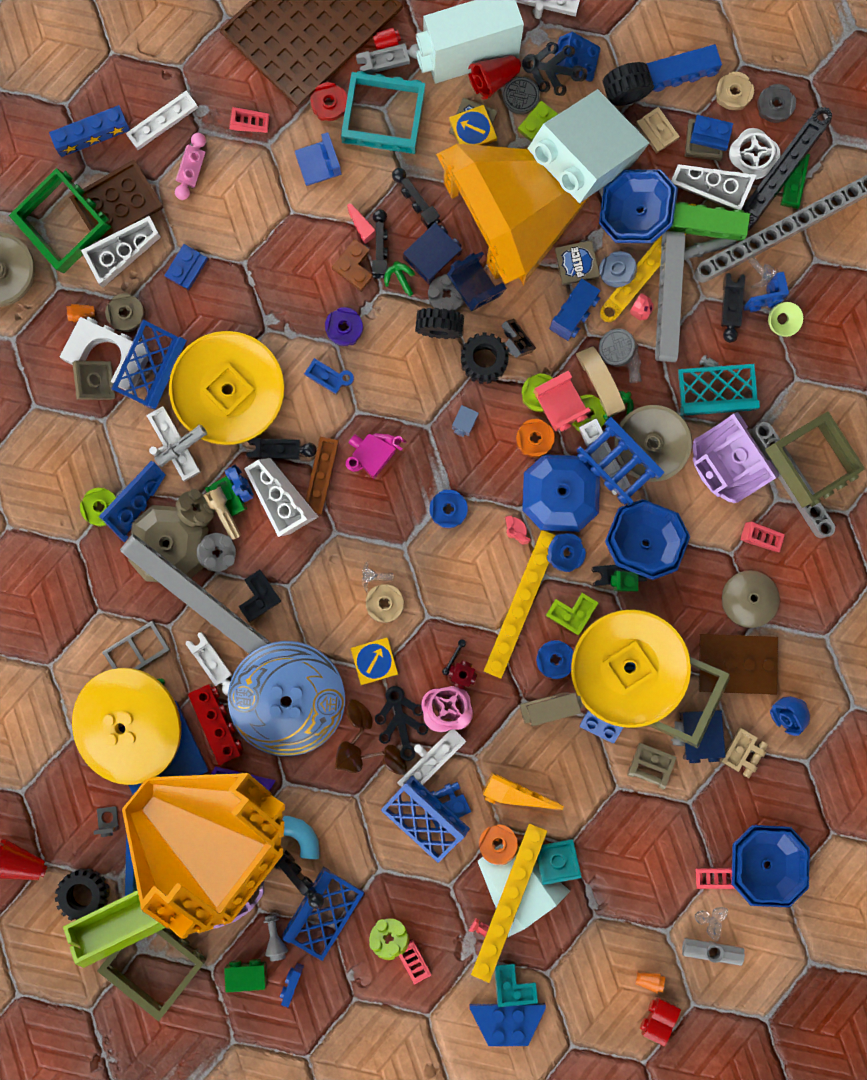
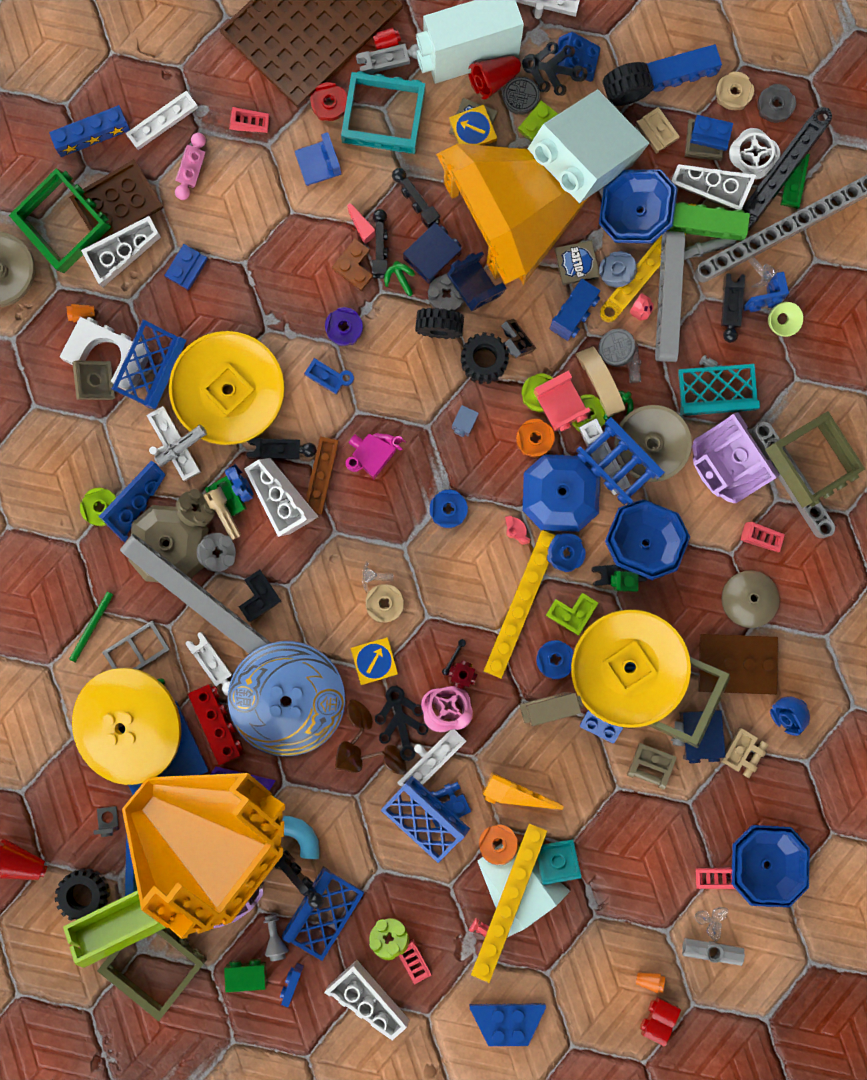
dark tan plate [105,293,145,332] -> none
teal plate [495,964,538,1007] -> none
none -> green bar [69,591,114,663]
none -> white wedge [324,960,409,1040]

